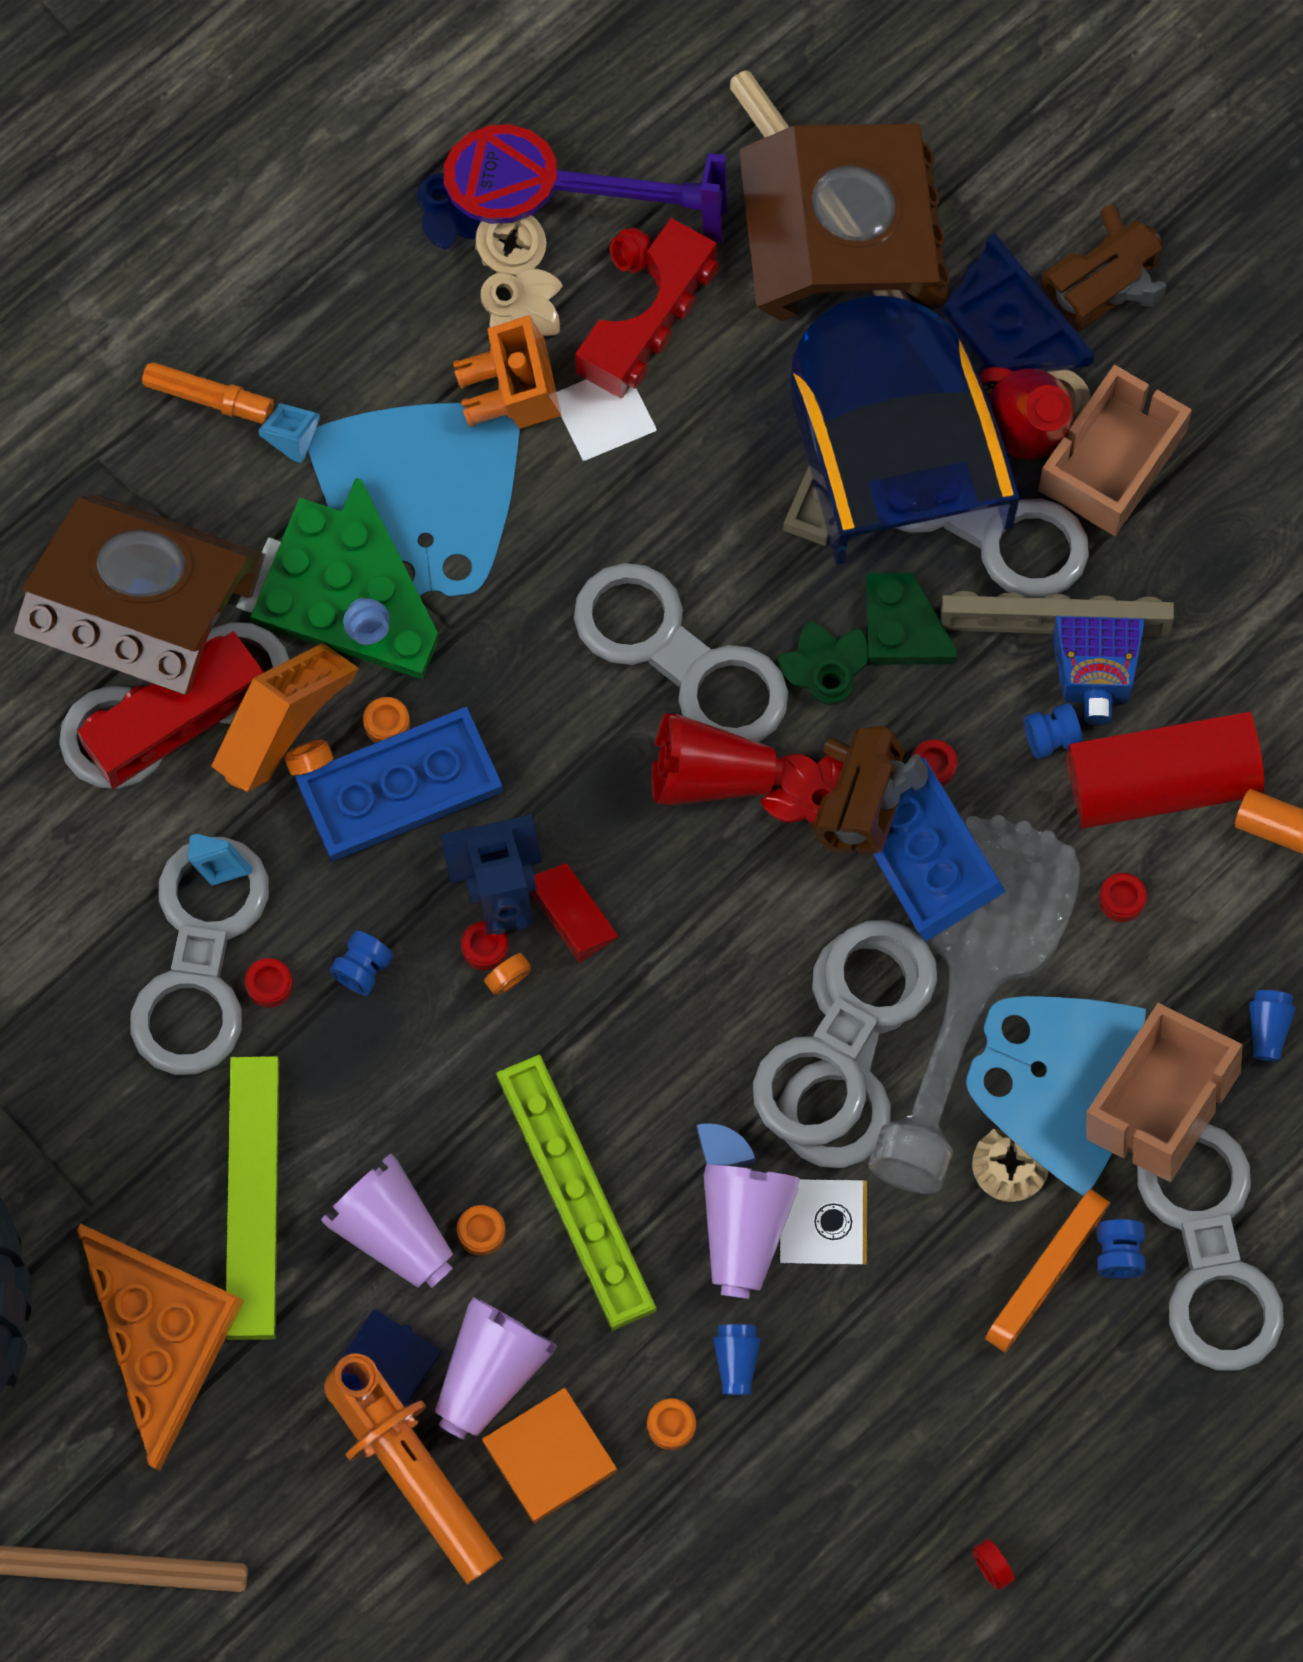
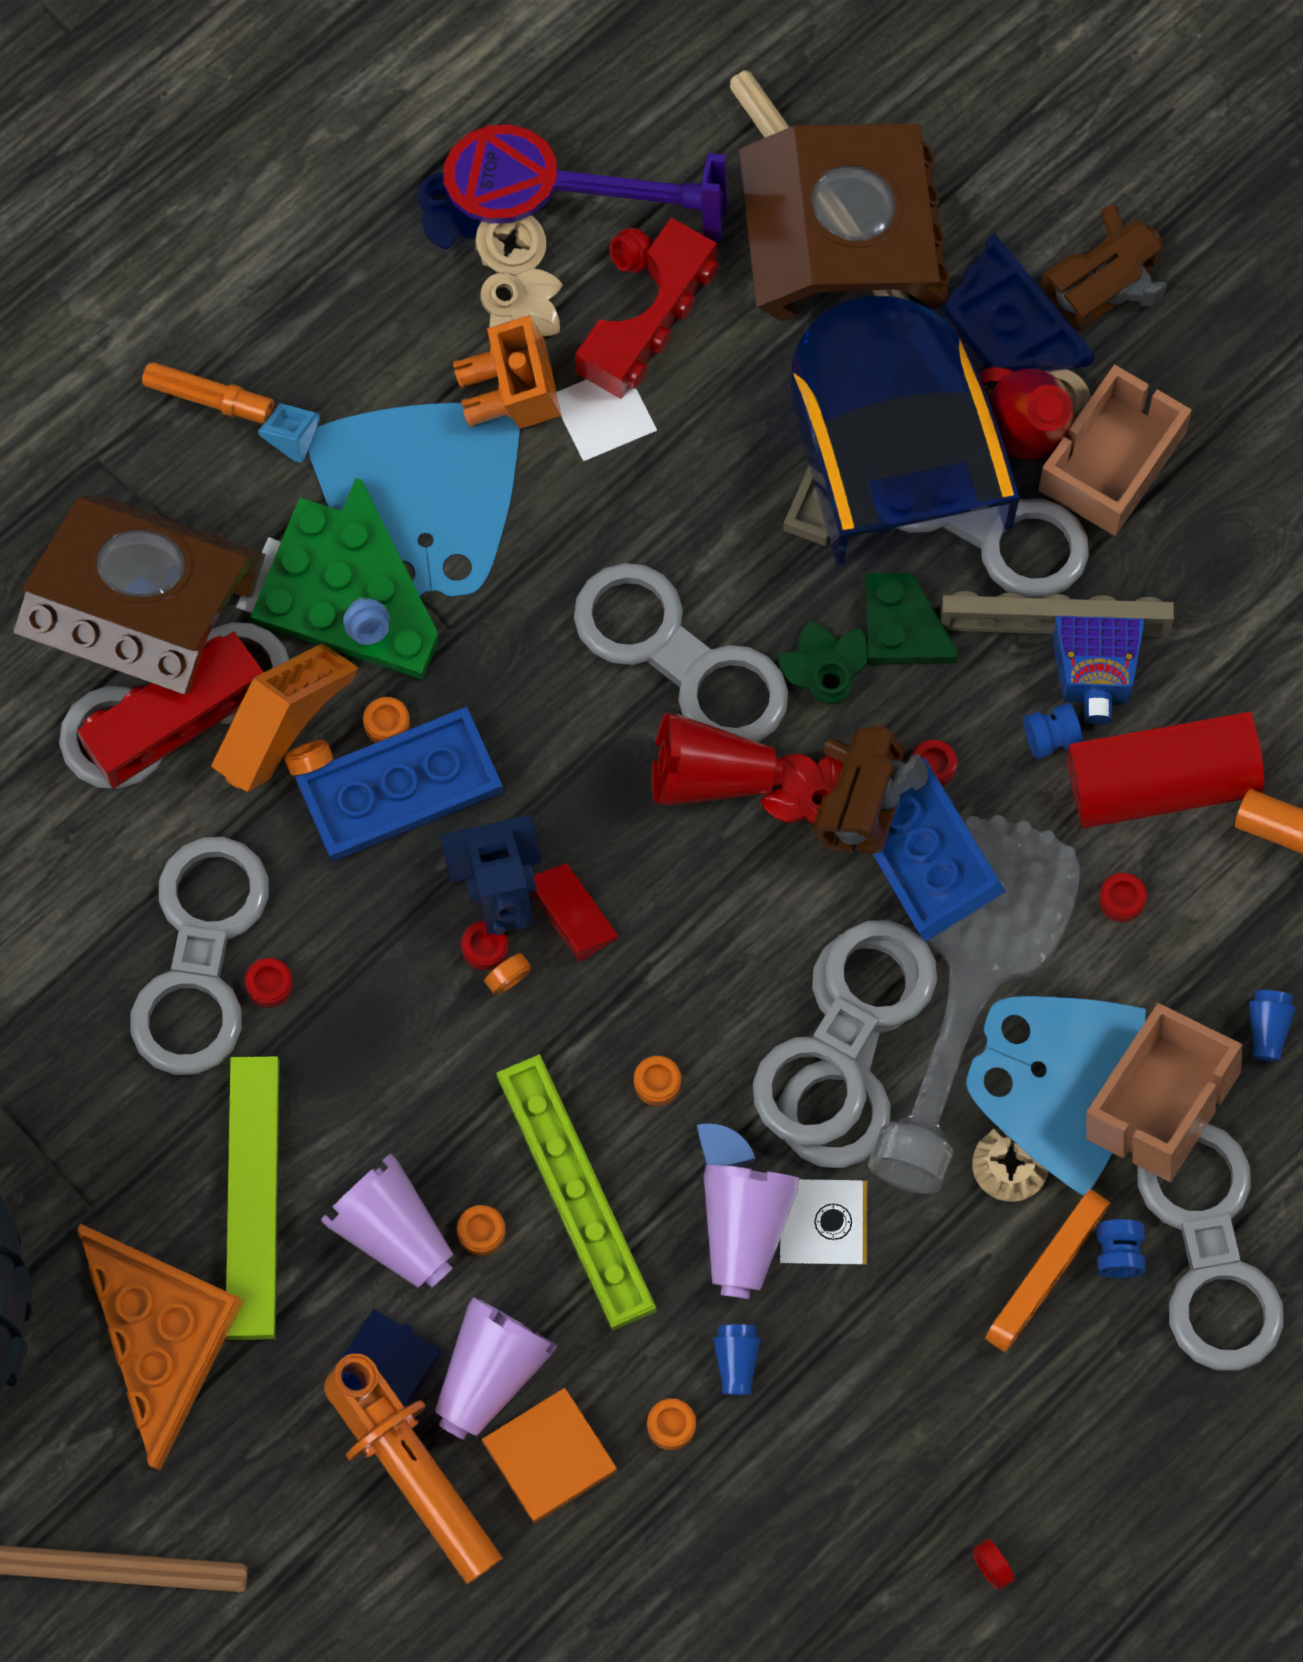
dark azure slope [188,834,252,885] -> none
blue wheel [329,930,394,996] -> none
none -> orange tile [634,1056,681,1106]

